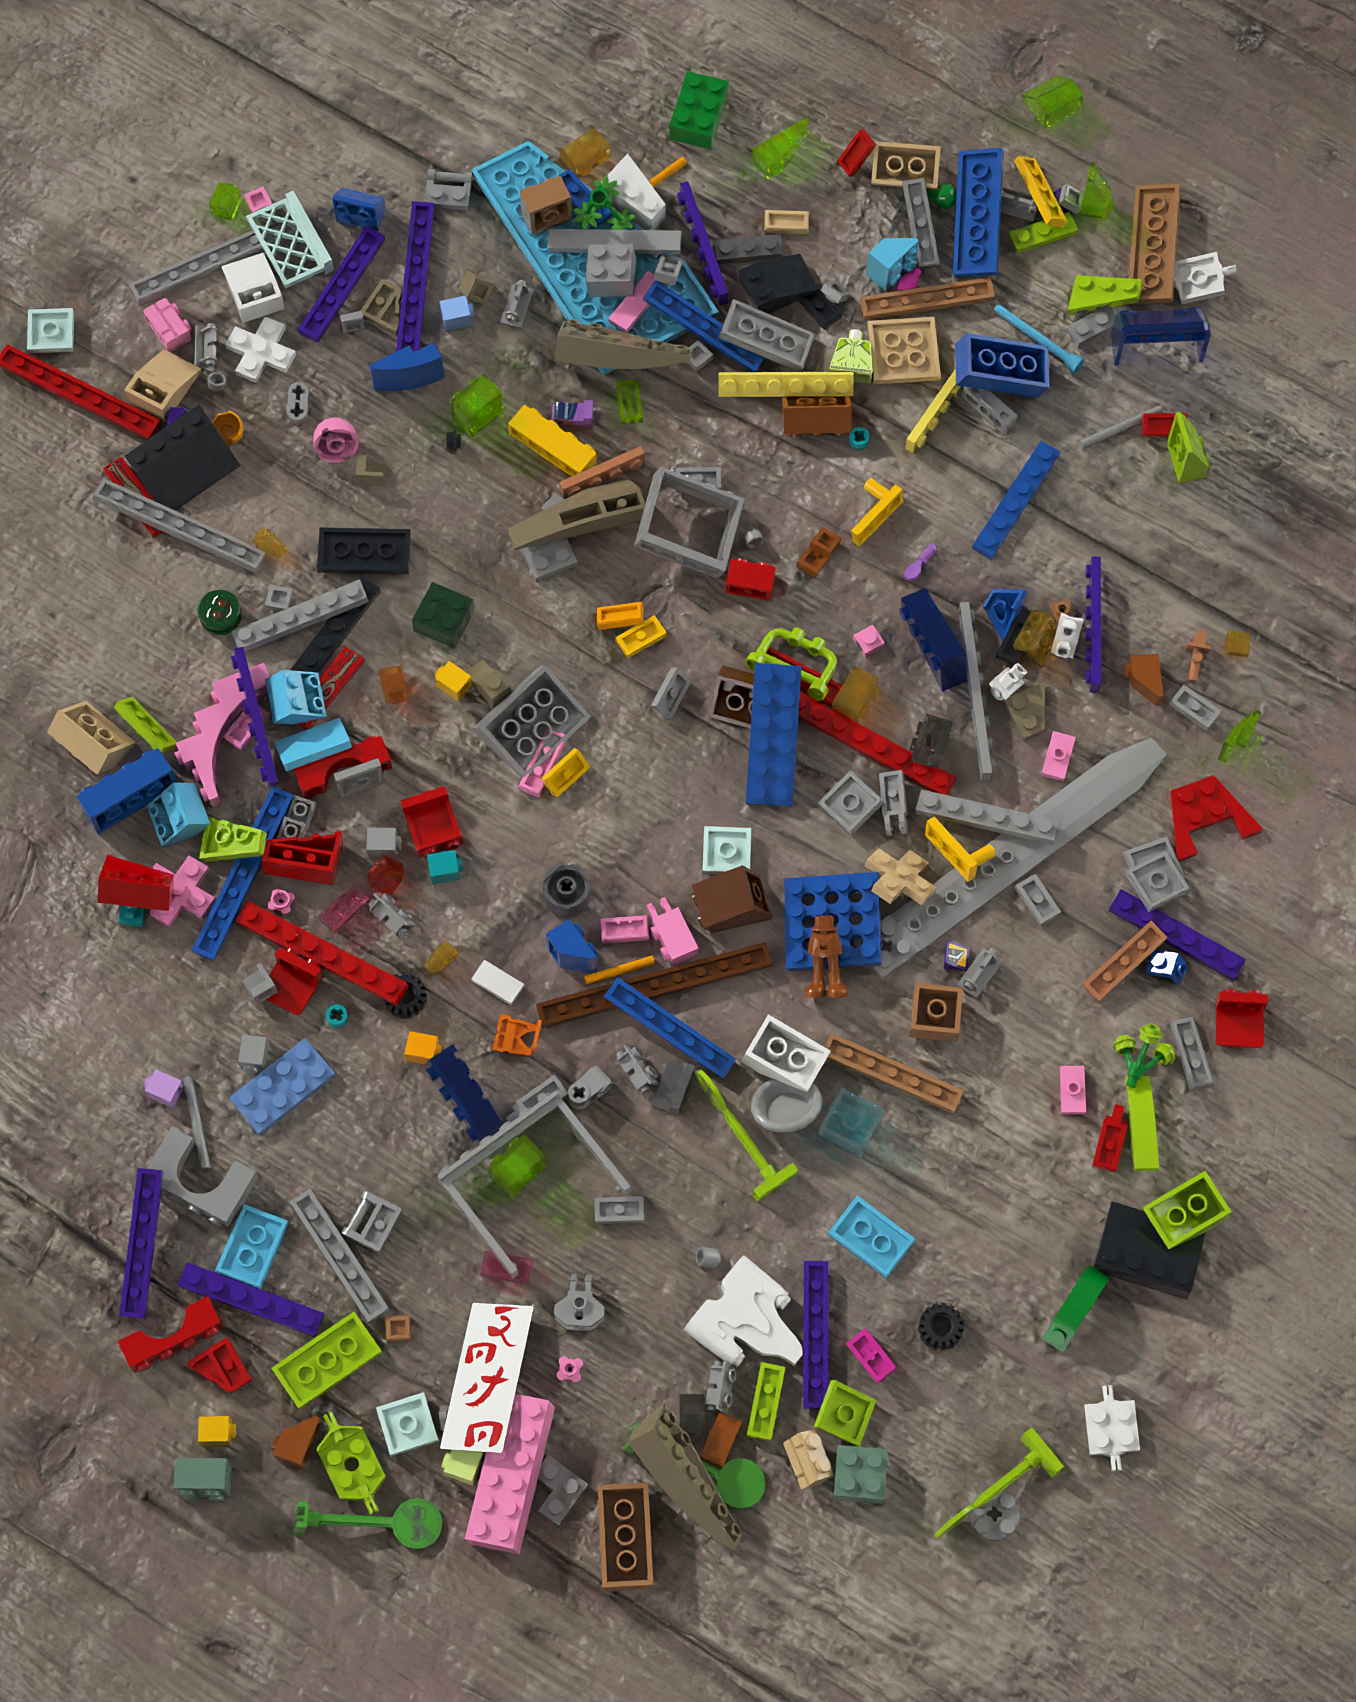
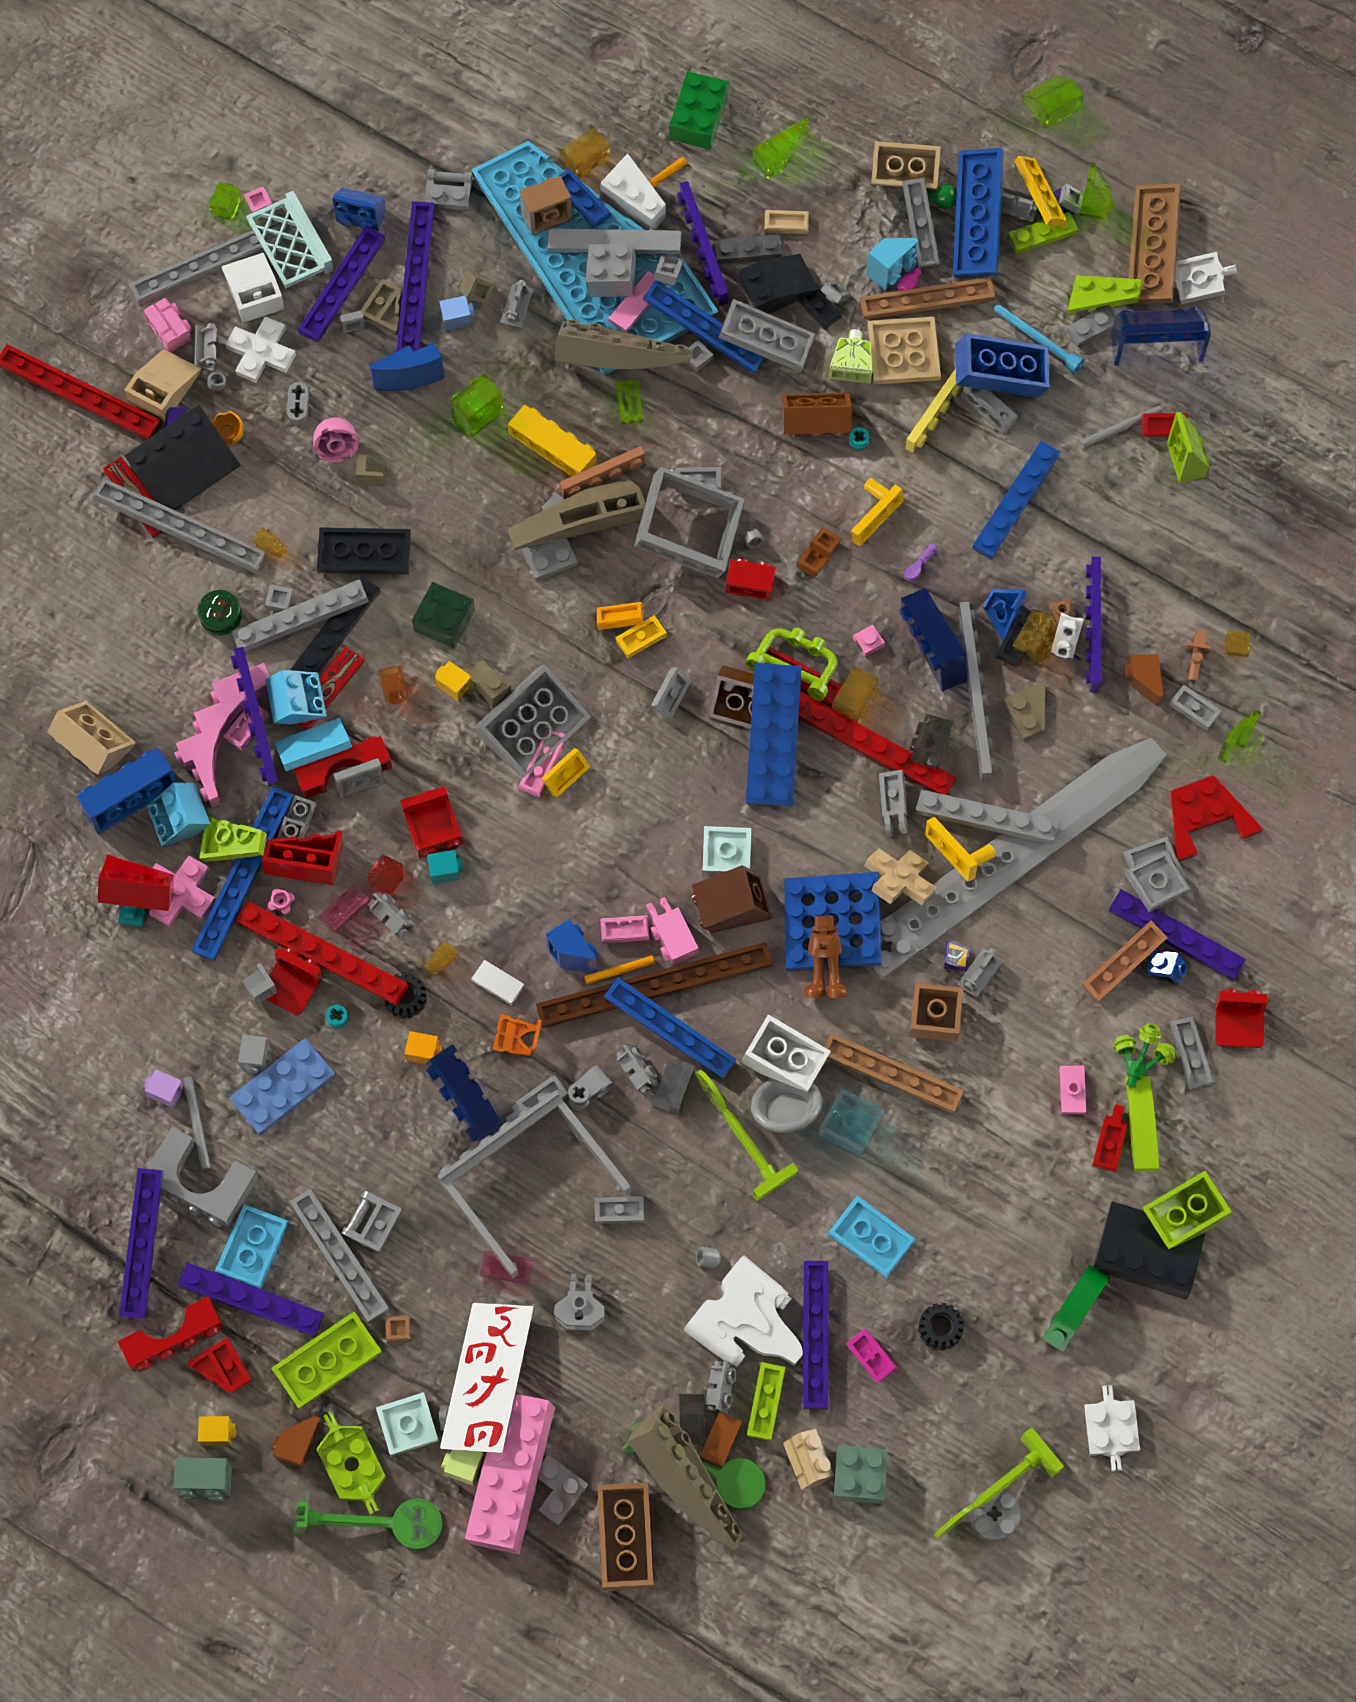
light aqua plate [27,308,74,353] -> none
lime plate [114,697,177,754] -> none
light grey brick [366,828,402,858] -> none
black plate [446,430,461,452] -> none
clear neon green brick [489,1135,546,1200] -> none
flat silver brick [543,864,591,919] -> none
medium lavender leg [551,400,594,429] -> none
bright pink plate [557,1356,583,1383] -> none
bright green plant [574,175,635,230] -> none
light yellow plate [719,372,854,397] -> none
lime plate [814,1380,876,1447] -> none
light grey tile [818,770,884,836] -> none
red tile [837,129,876,177] -> none
white hips [989,663,1027,700] -> none
light grey plate [1015,874,1061,927] -> none
bright pink plate [1041,731,1076,782] -> none

